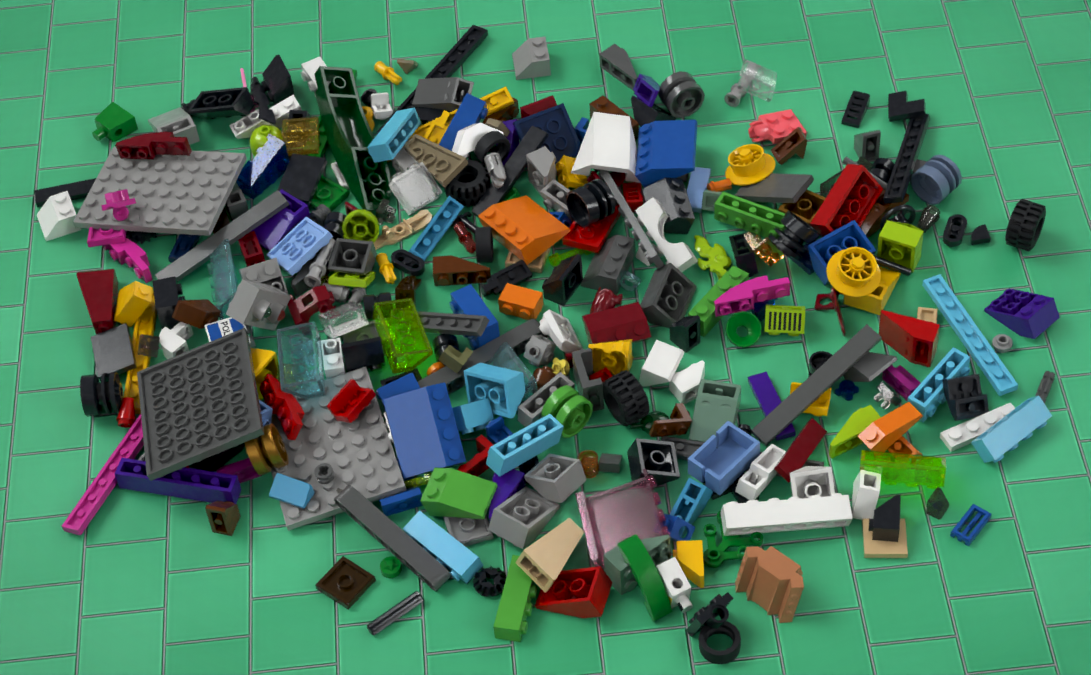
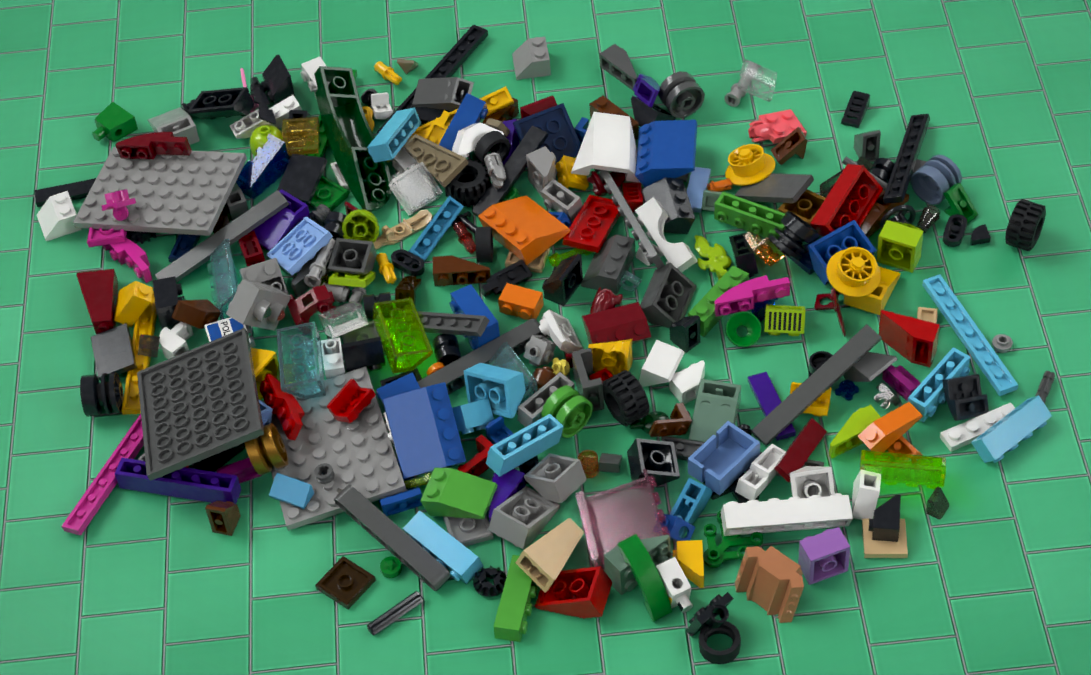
red cone [116,397,136,428] -> none
clear smoke tile [376,198,396,225] -> none
olive panel [438,345,473,374] -> none
black wheel [566,179,616,228] -> none
black bar [873,255,911,276] -> none
black tile [888,91,926,122] -> none
blue tile [950,504,992,546] -> none
dark purple slope [984,288,1060,339] -> none
none -> medium lavender brick [798,527,850,585]
none -> green slope [943,183,978,223]

